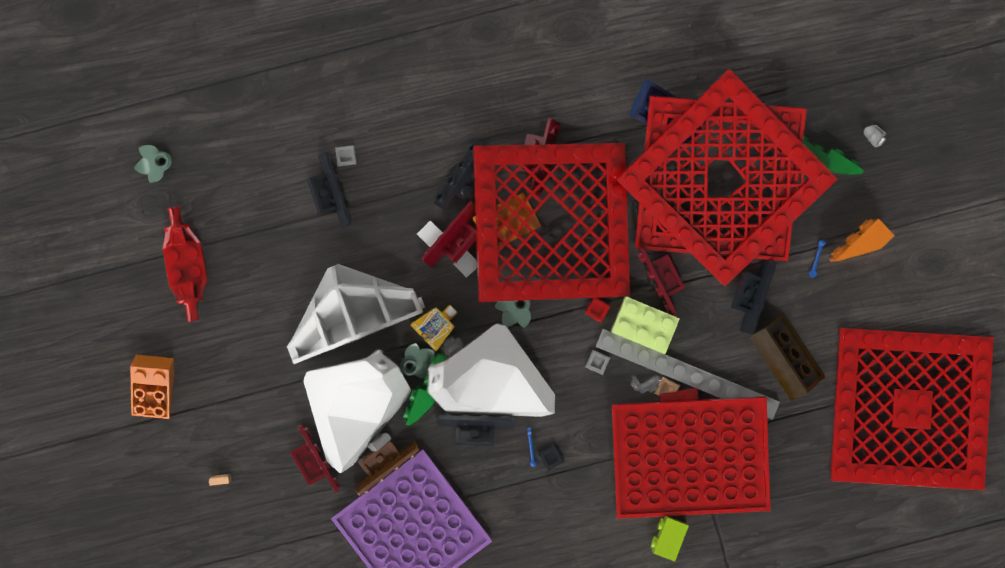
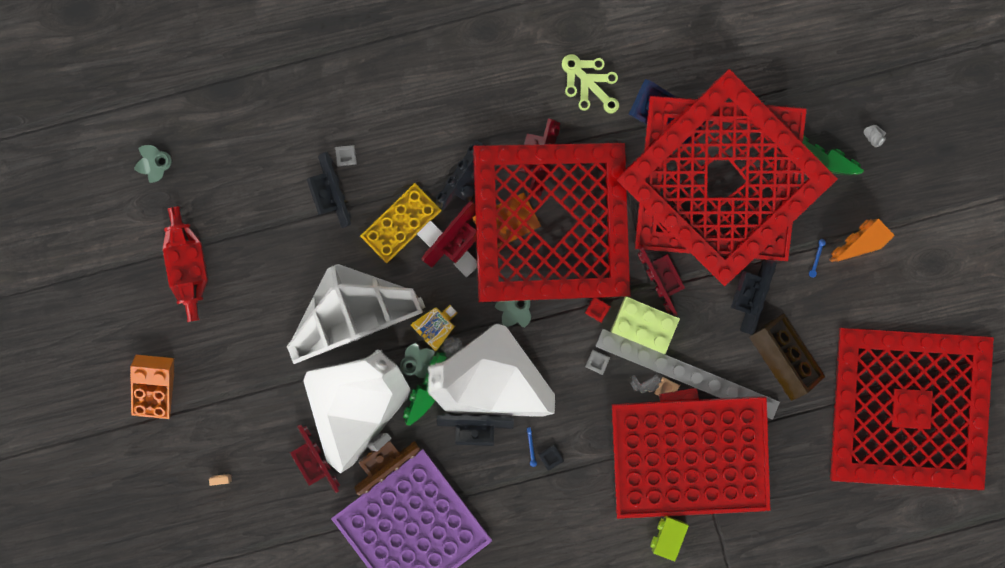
none -> yellow tile [360,183,442,264]
none -> yellowish green plant [562,54,619,114]

